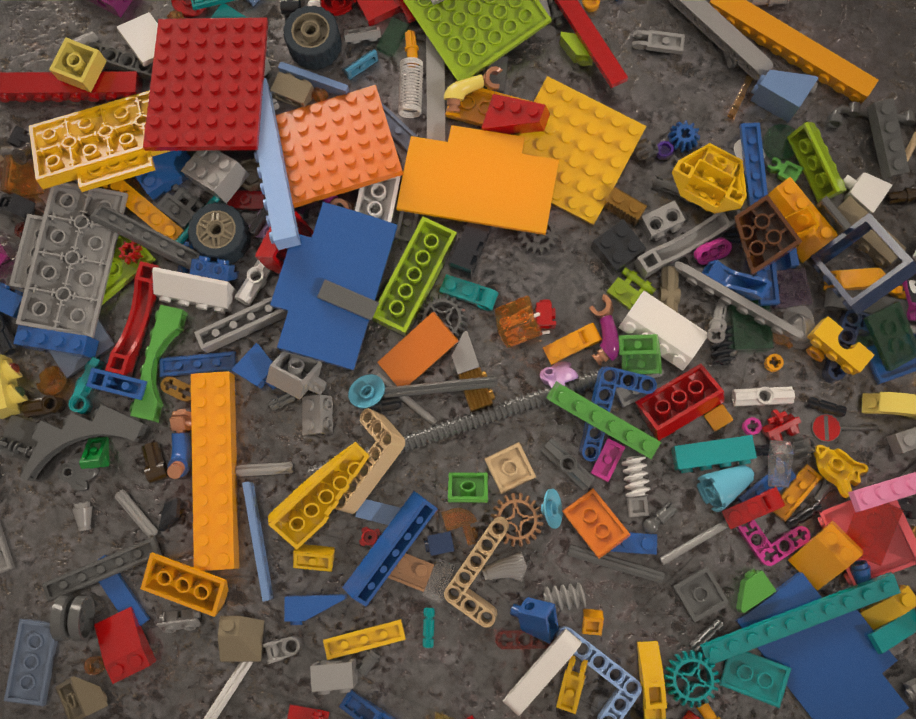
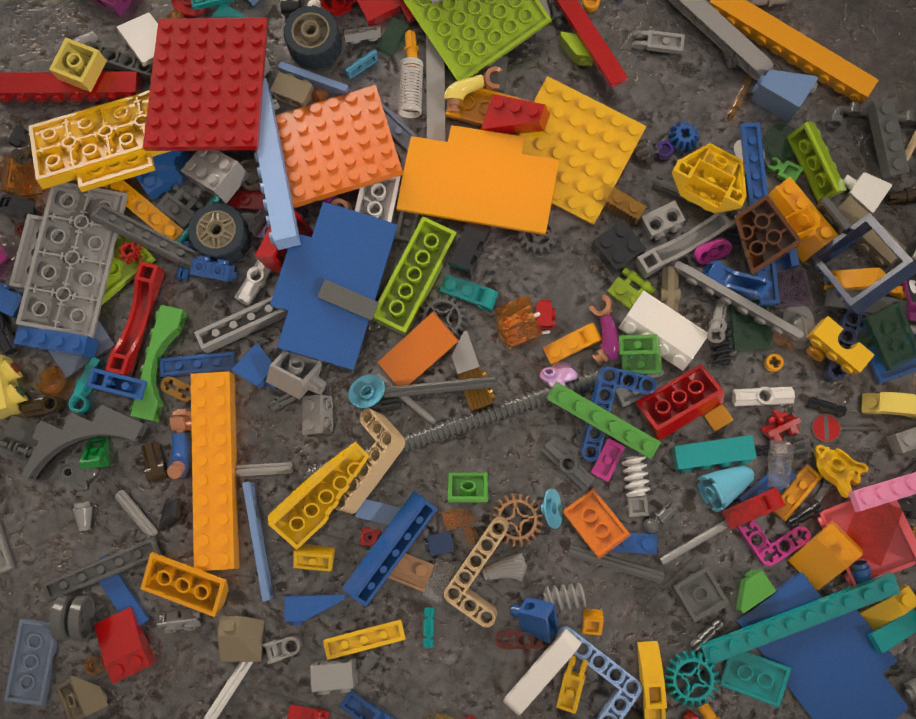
white slope [152,267,237,314] -> none
tan tile [484,442,536,494] -> none
dark pink bush [742,417,762,435] -> none

